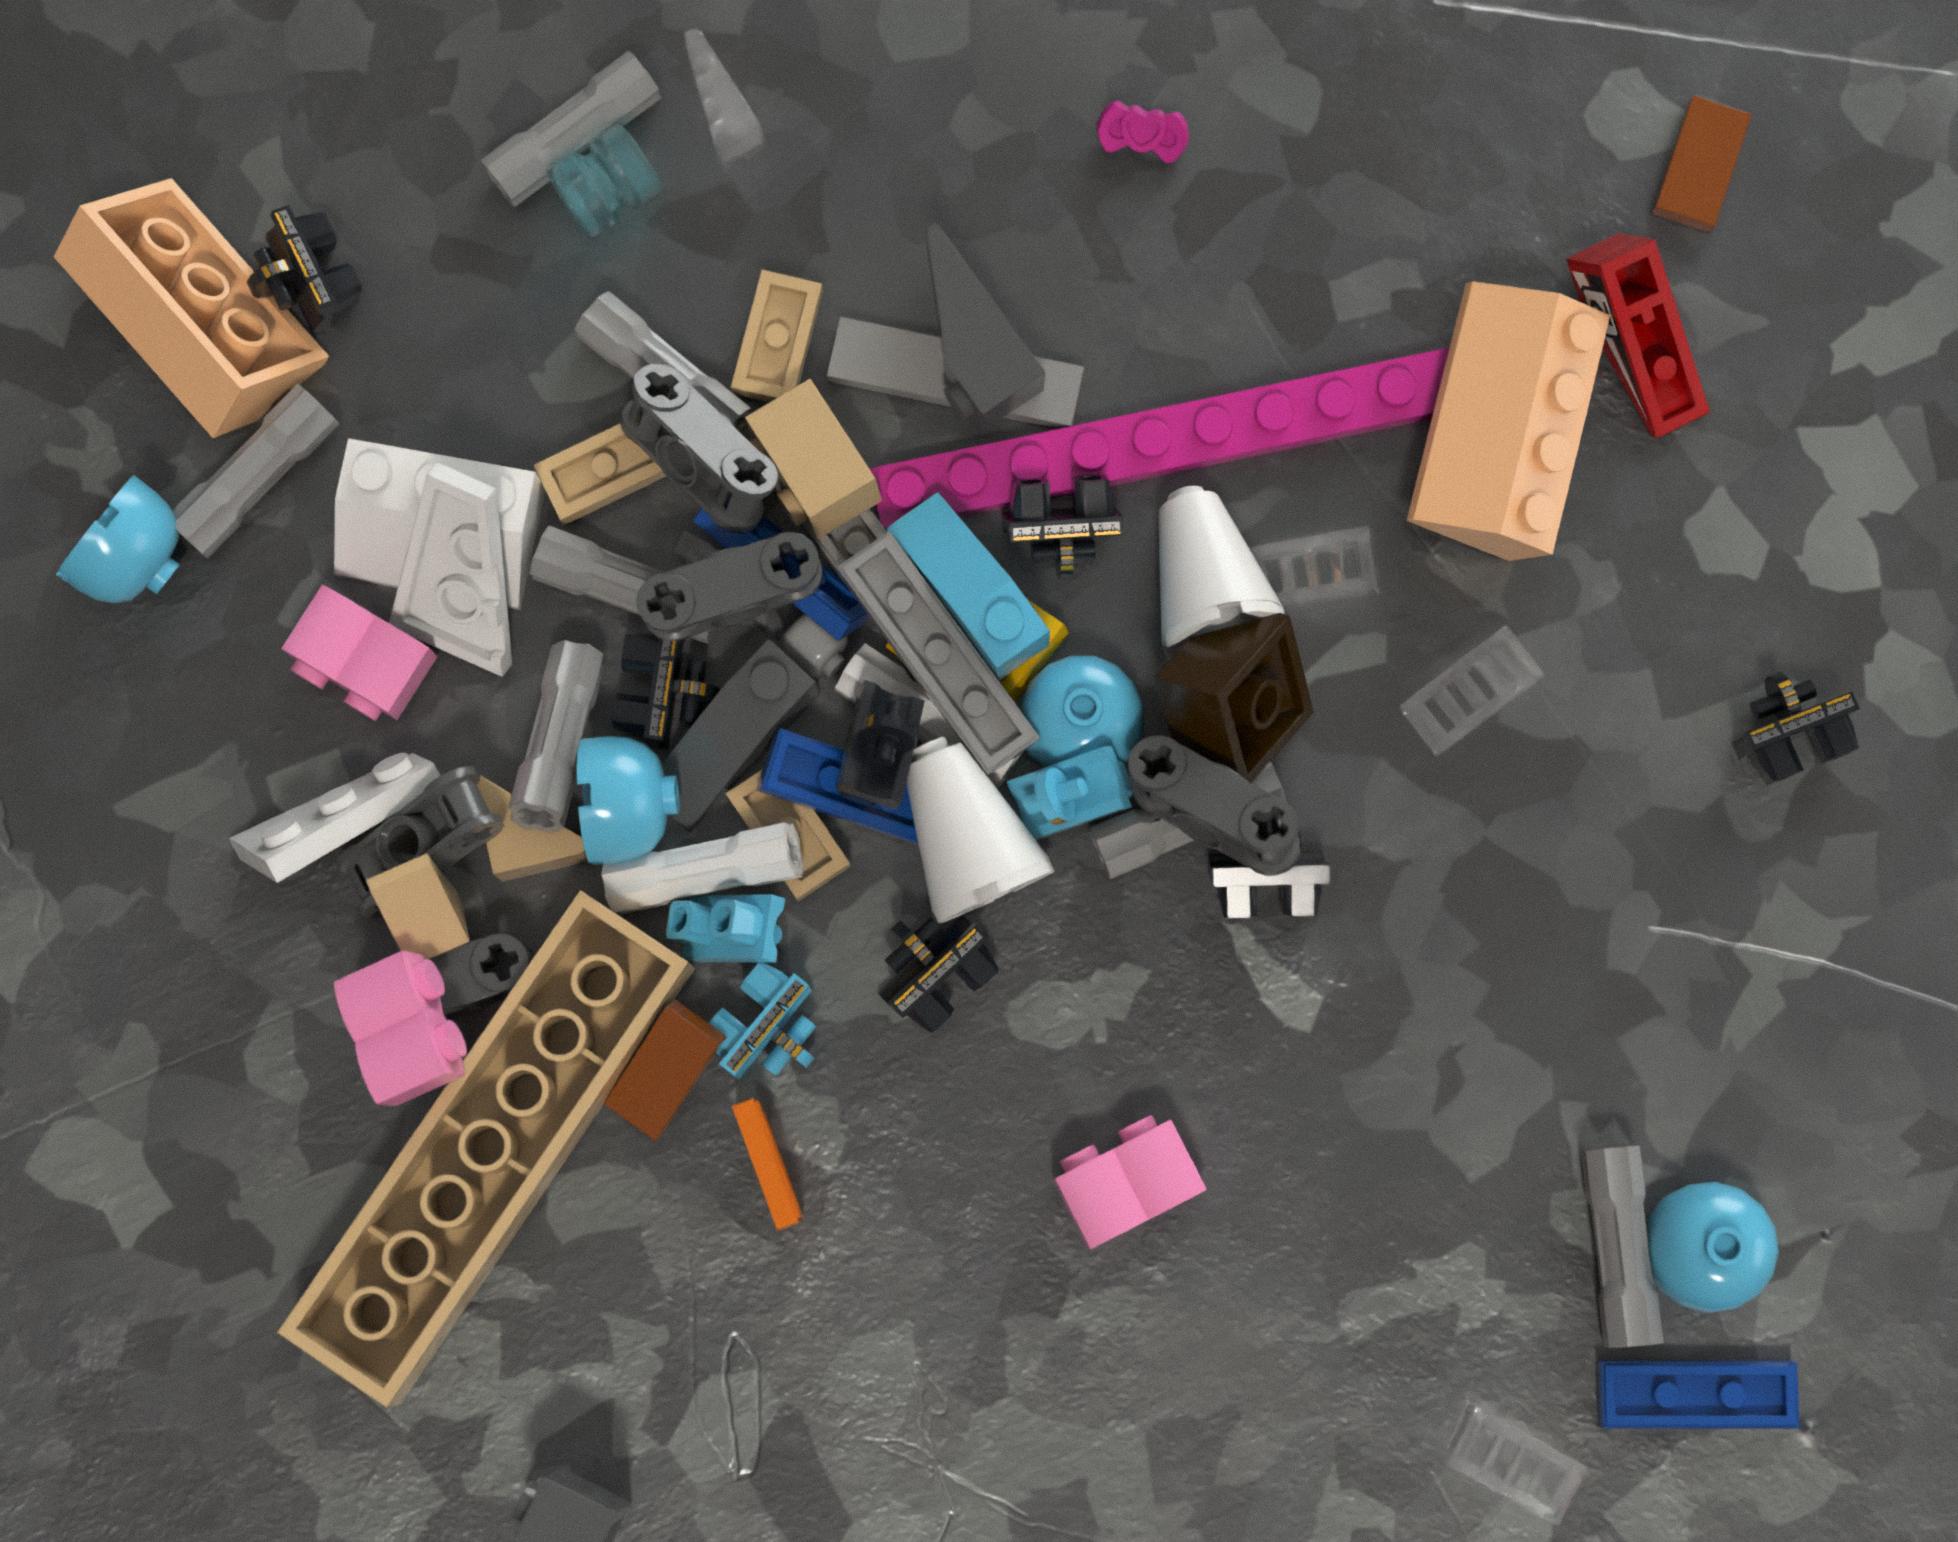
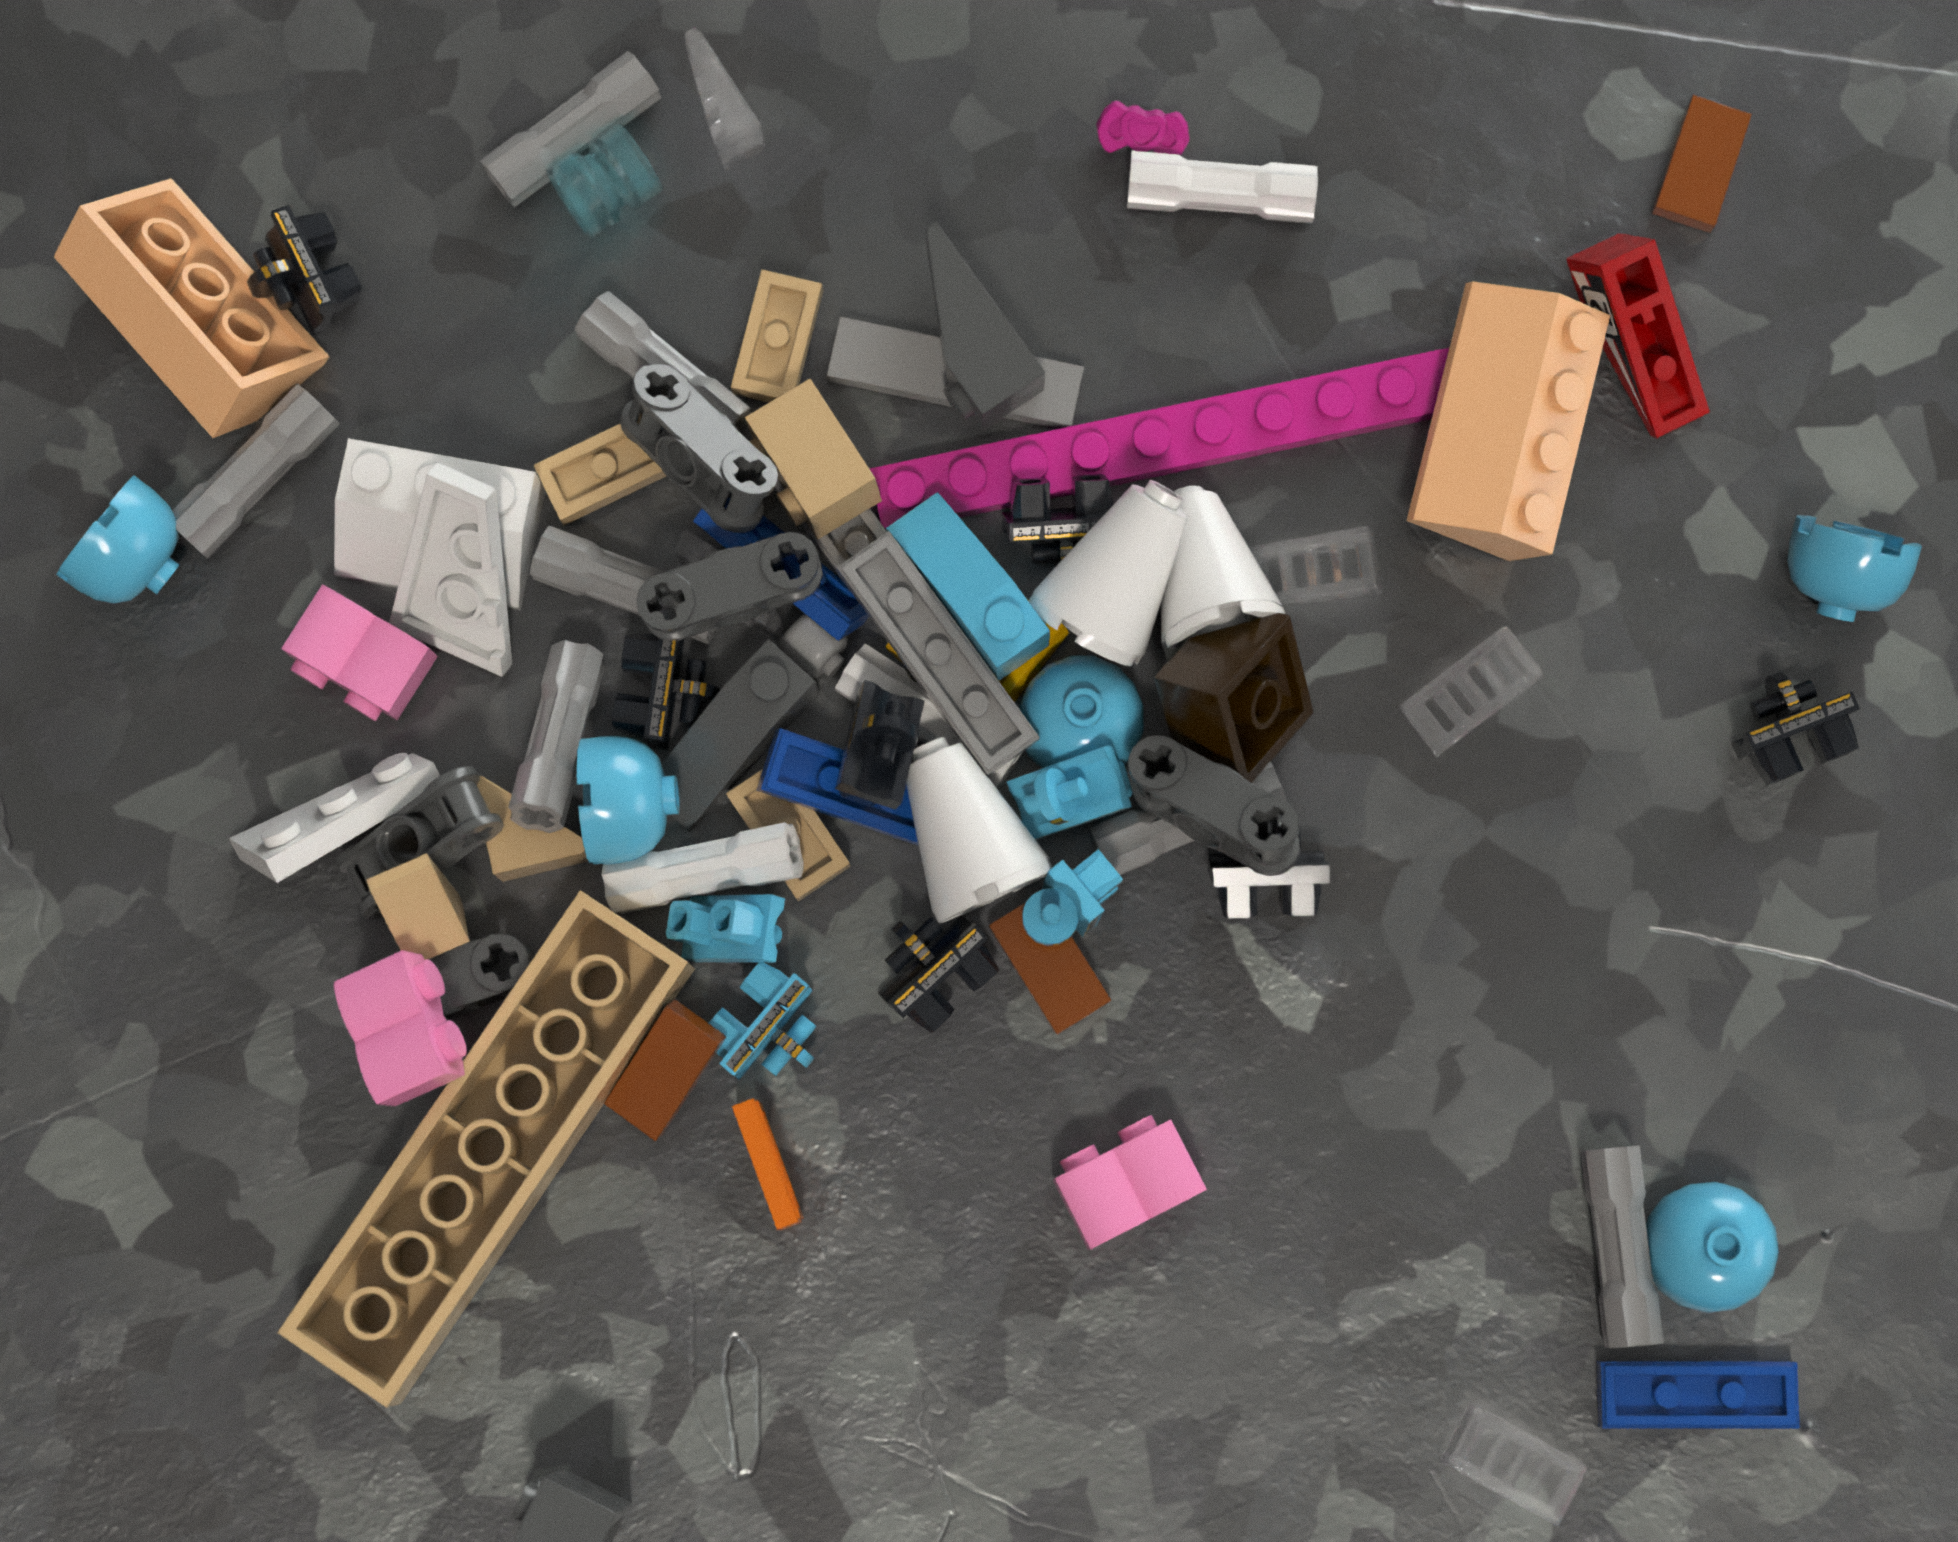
none -> dark orange tile [989,902,1111,1036]
none -> medium azure hips [1022,850,1123,946]
none -> white cone [1029,480,1188,666]
none -> white axle [1127,151,1318,223]
none -> medium azure cylinder [1787,515,1922,622]

